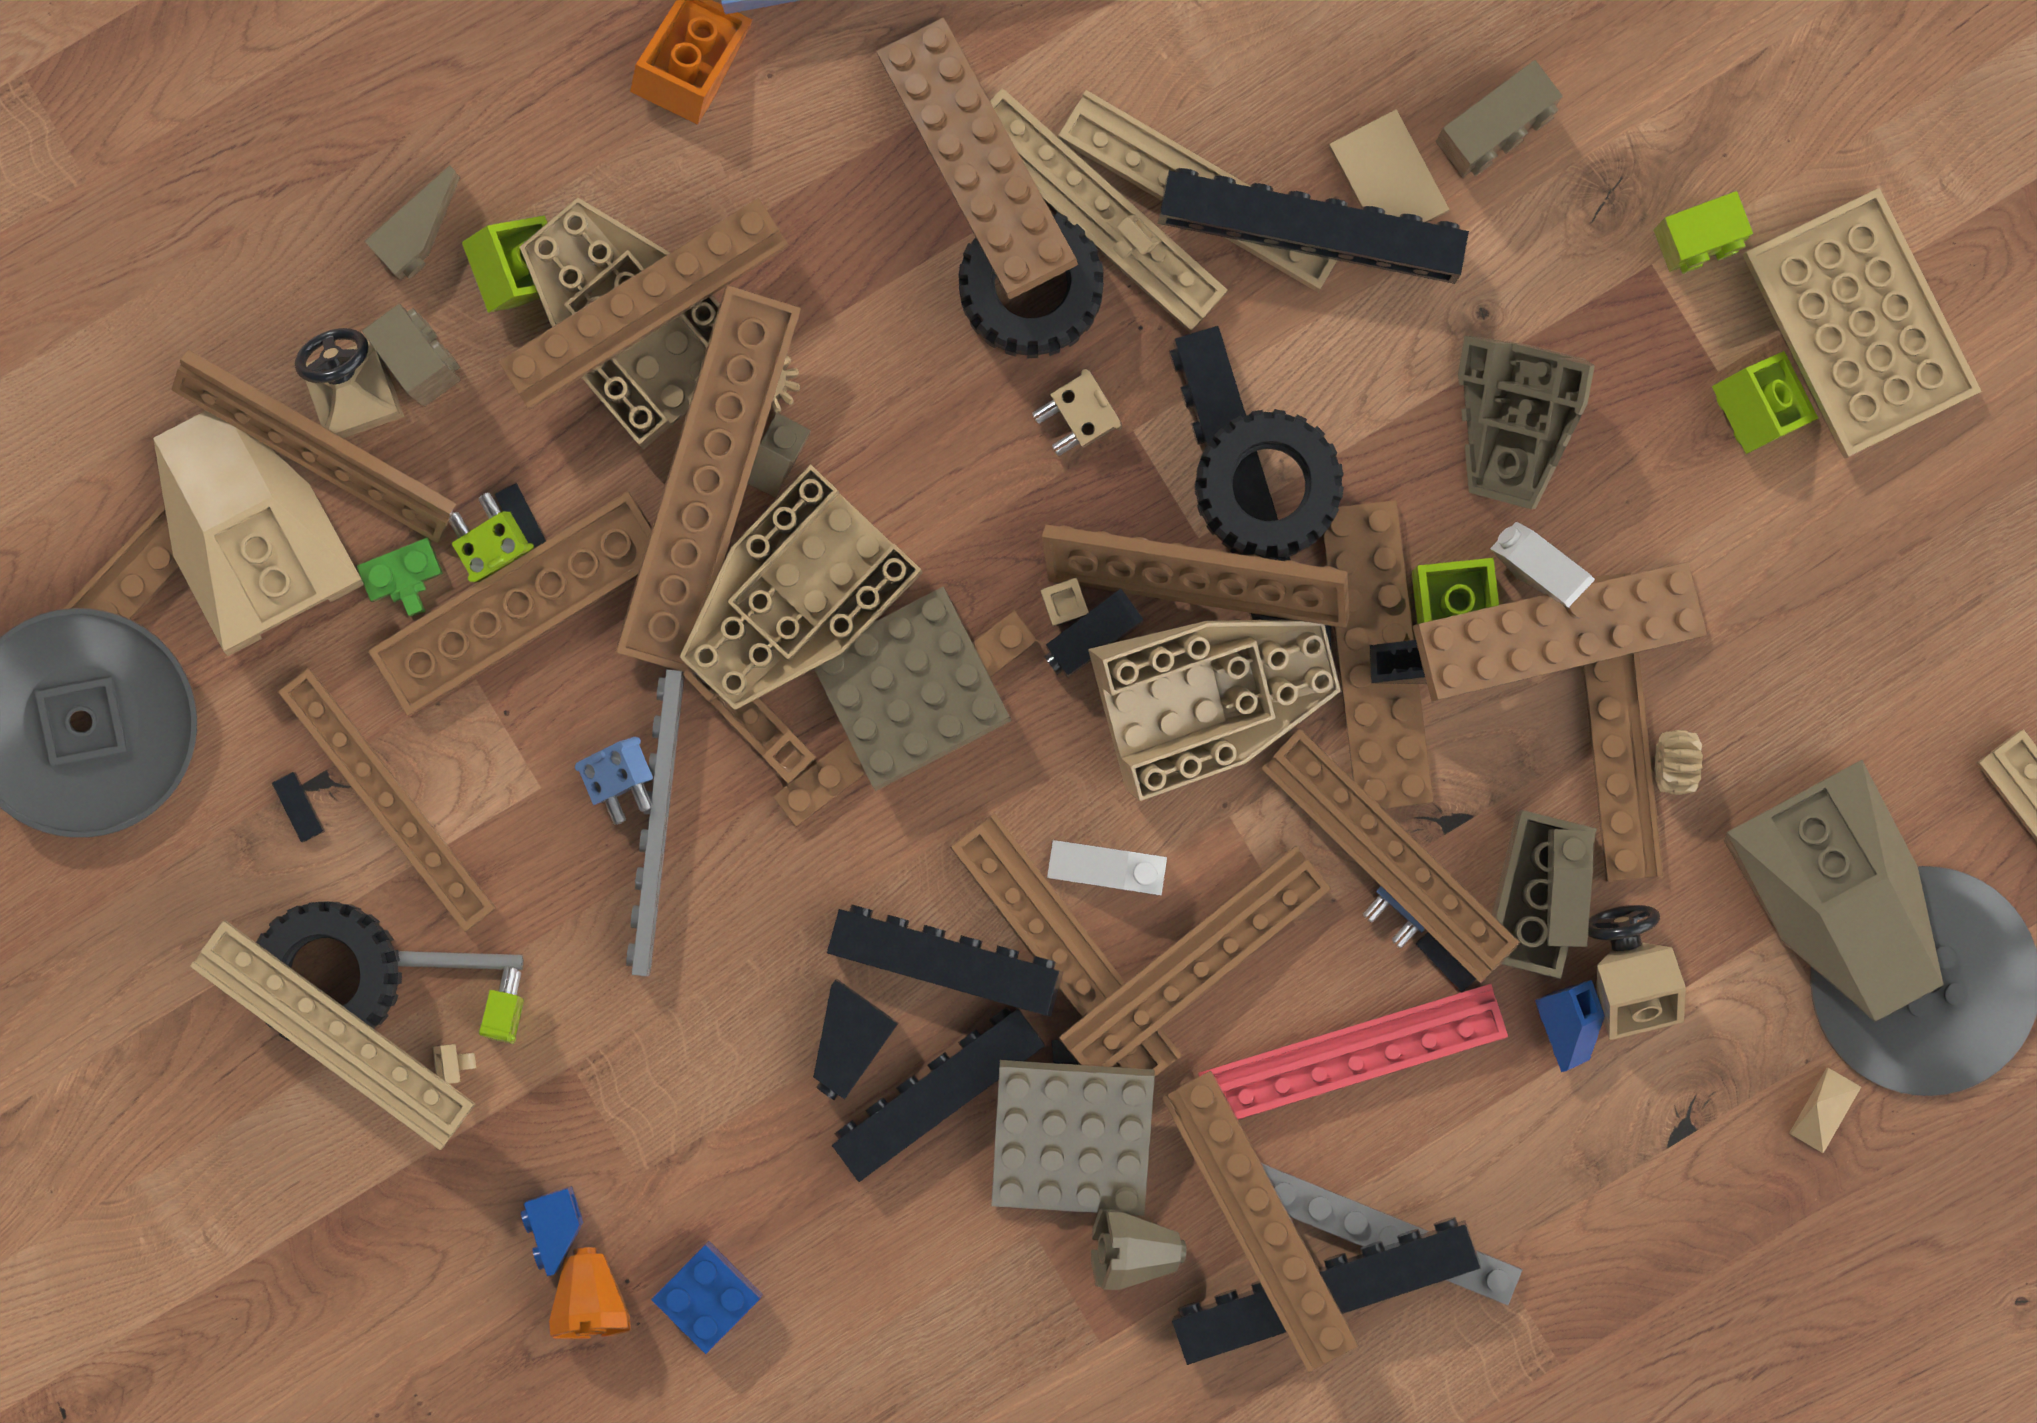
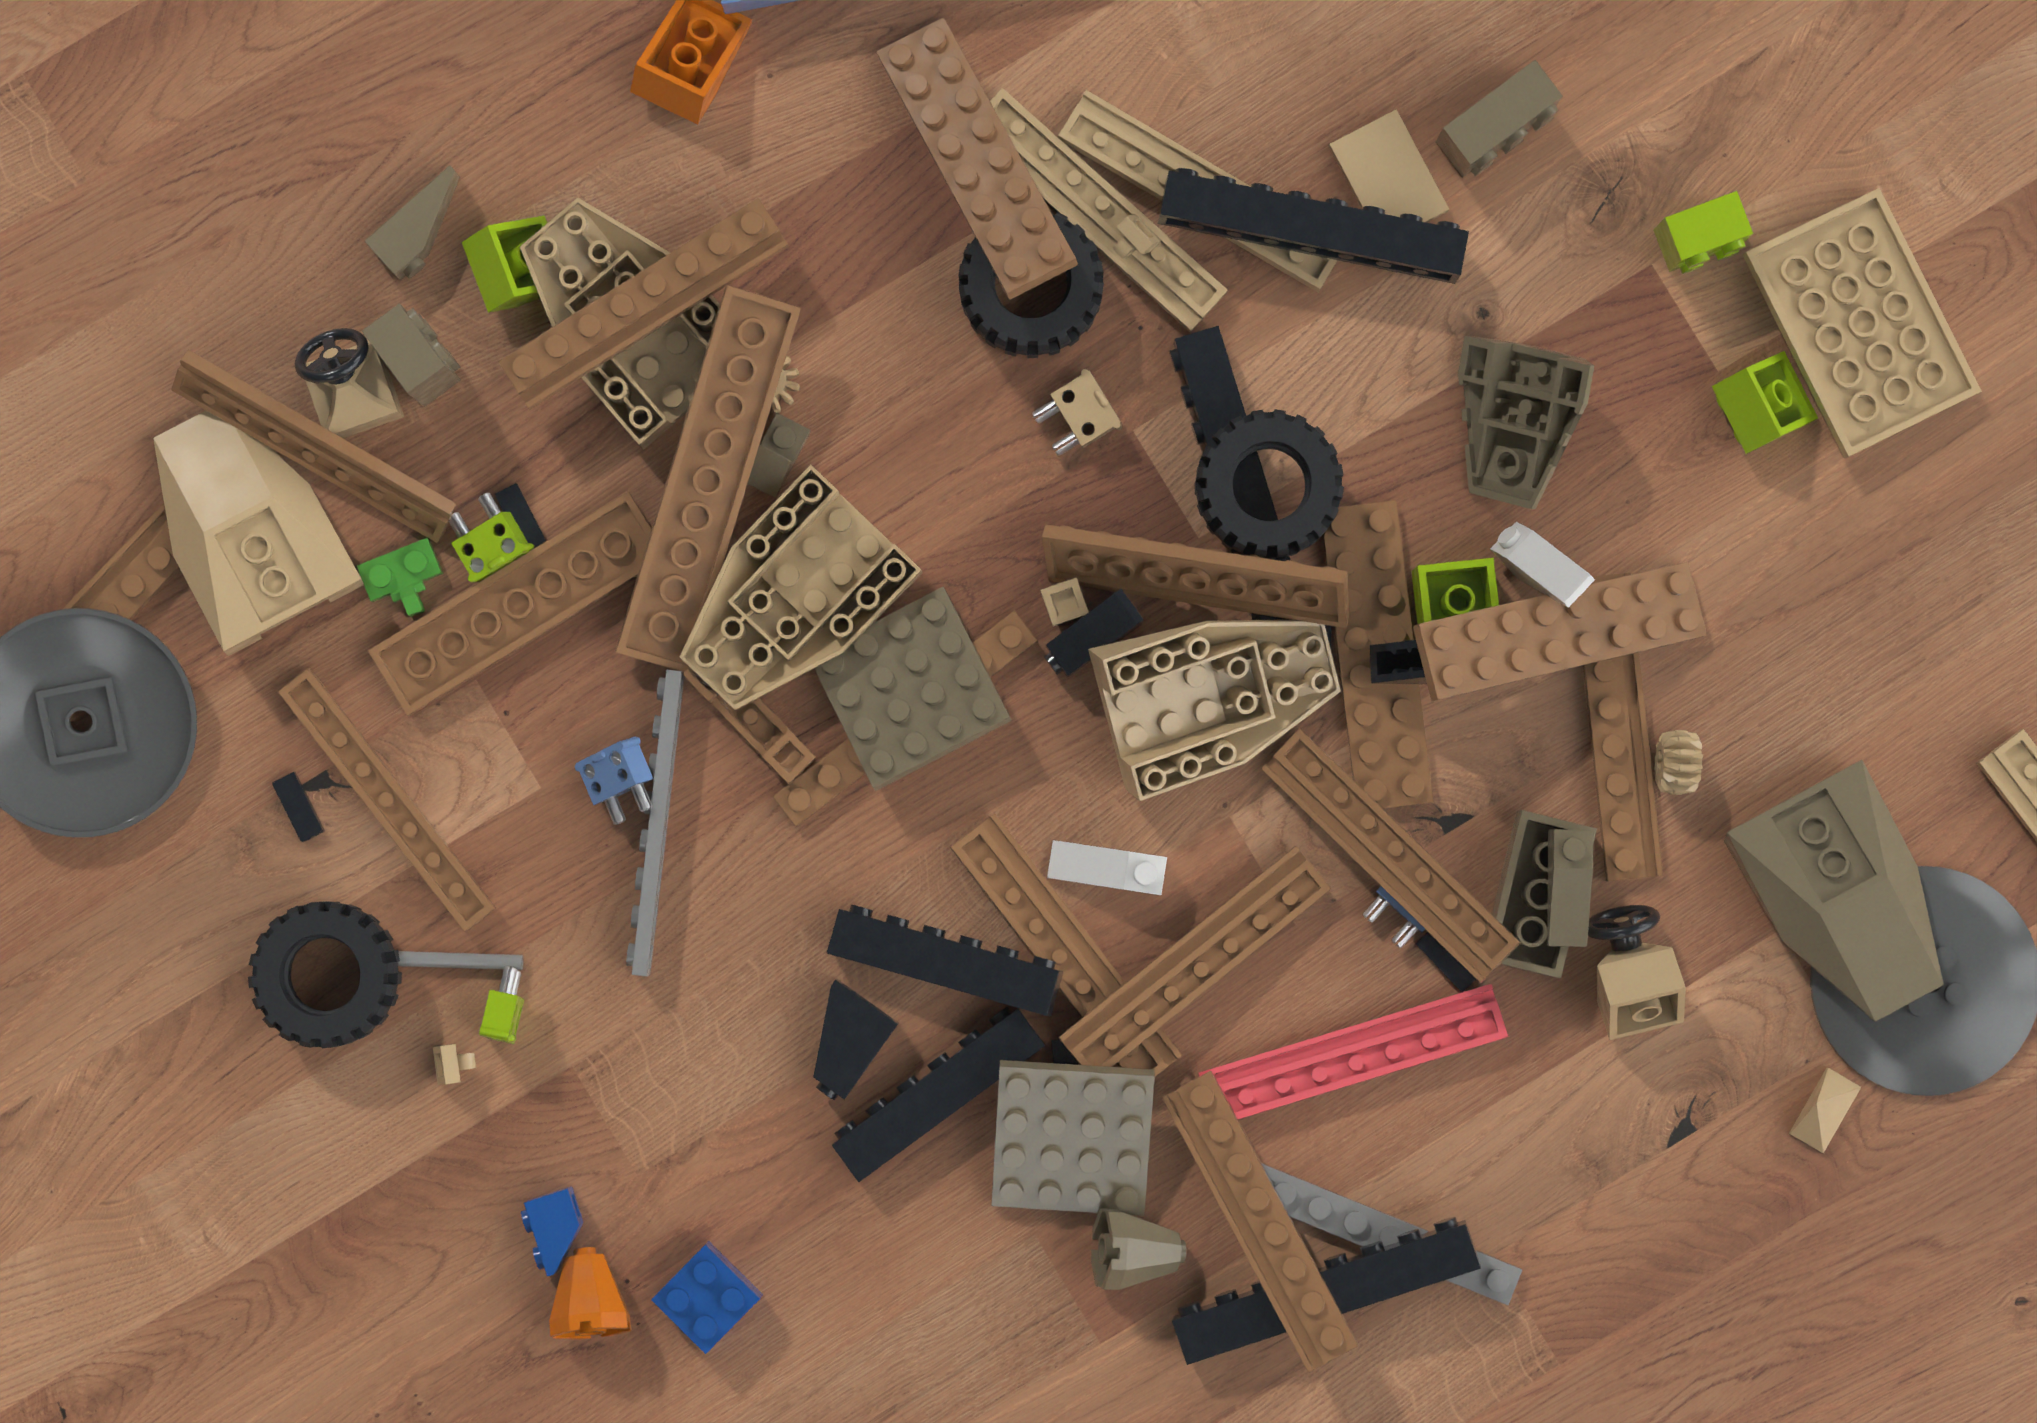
tan plate [190,921,475,1150] -> none
blue slope [1535,980,1605,1072] -> none

